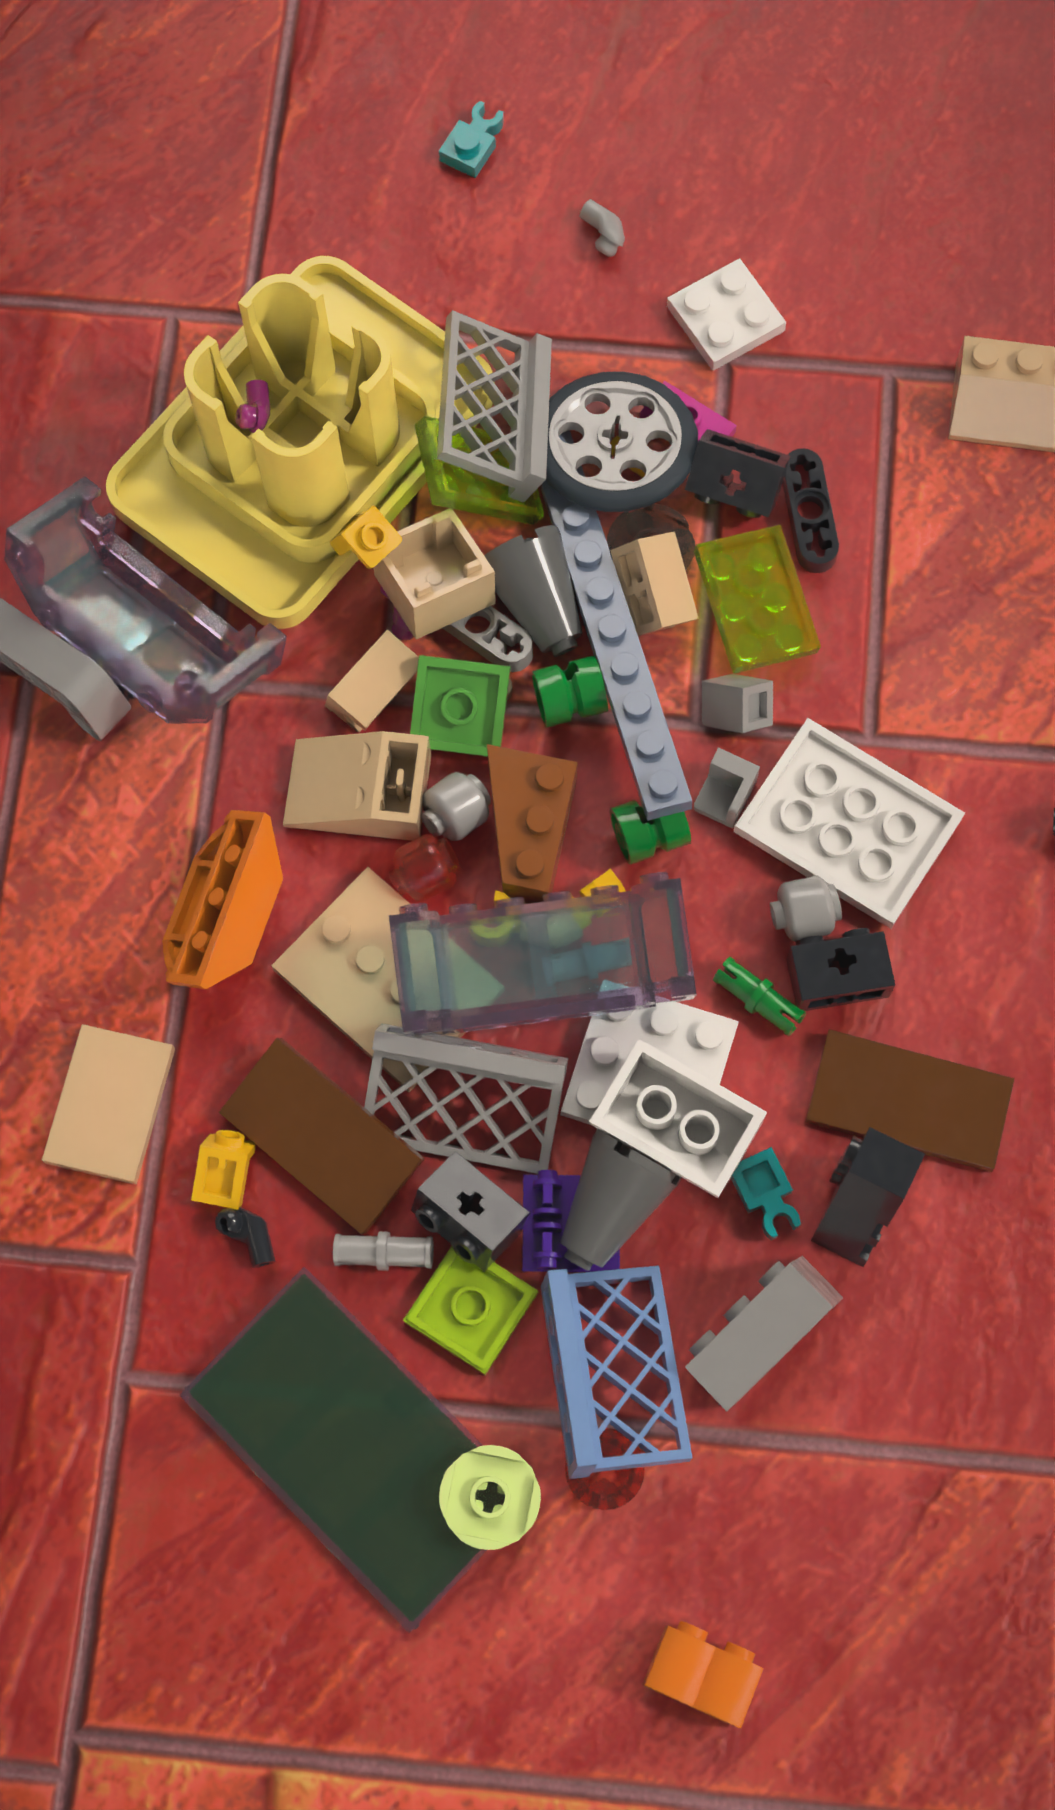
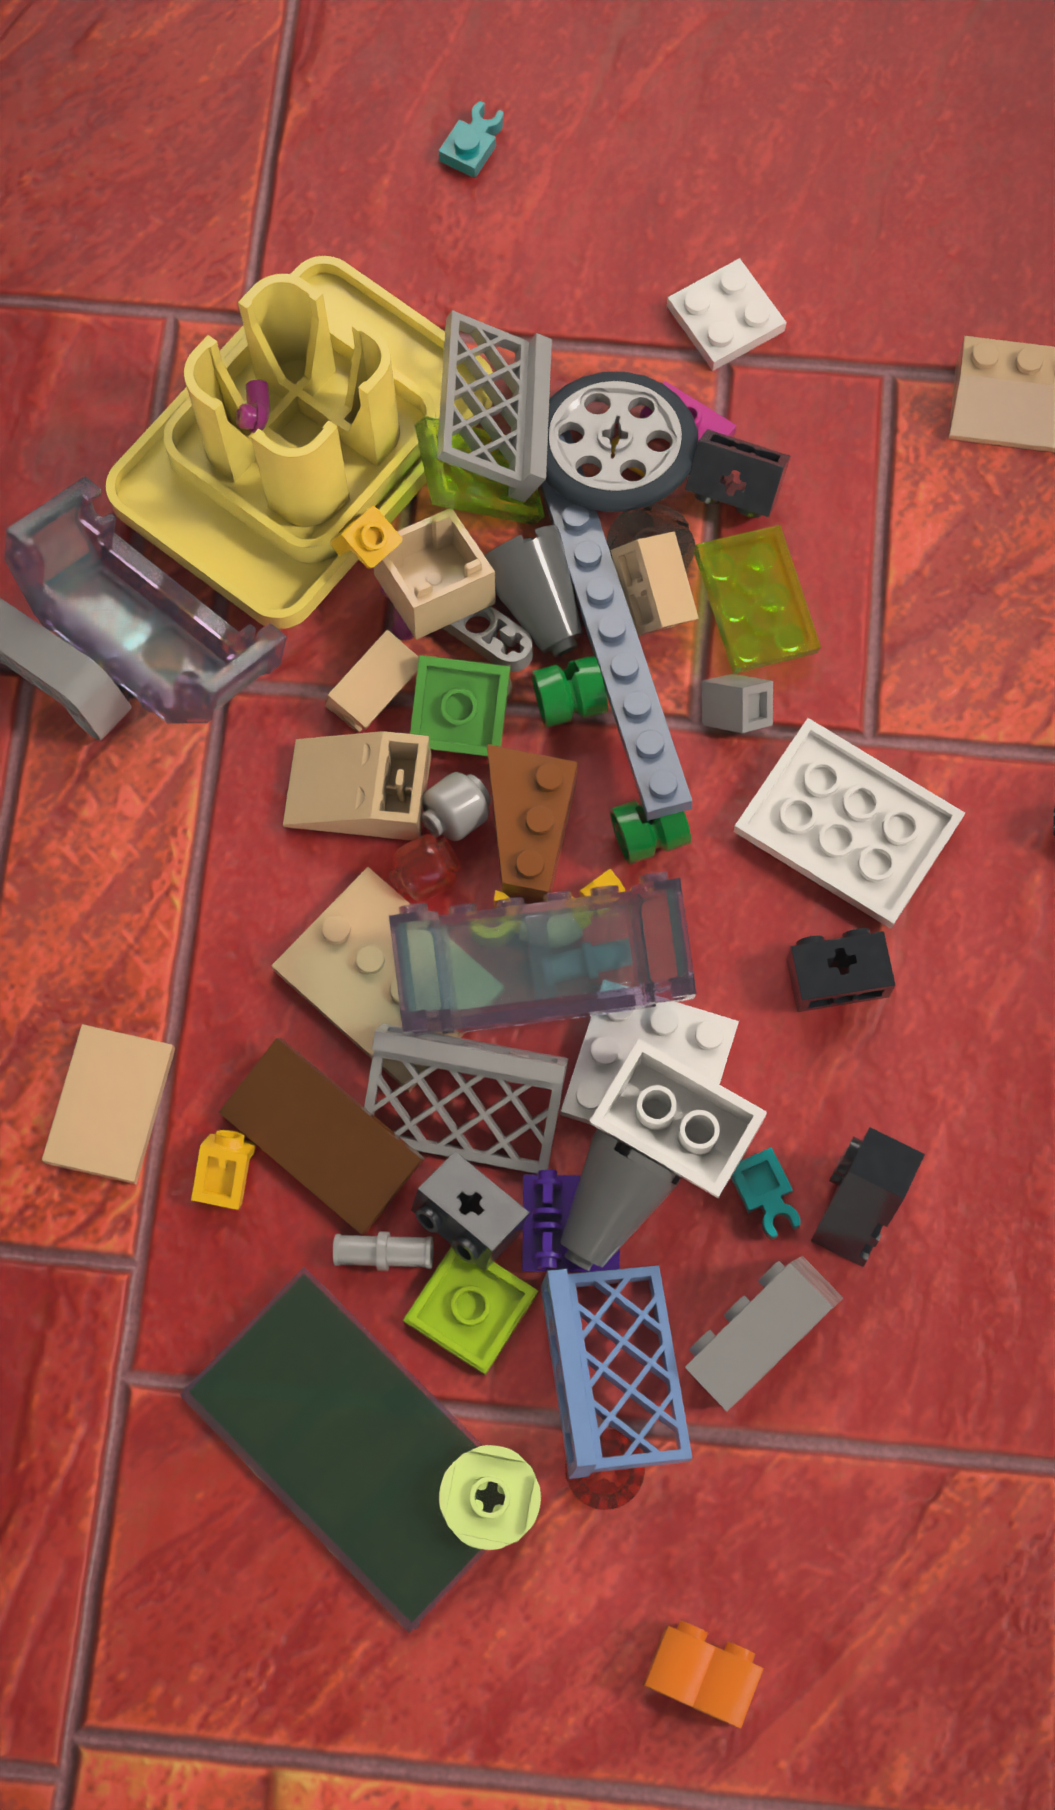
orange wedge [162,810,283,989] -> none
black arm [215,1207,276,1268] -> none
light grey arm [580,199,625,257] -> none
light grey panel [693,747,760,828] -> none
green pin [713,957,806,1036] -> none
light grey head [770,876,842,942] -> none
black beam [782,448,839,573] -> none
reddish brown tile [805,1029,1015,1172] -> none

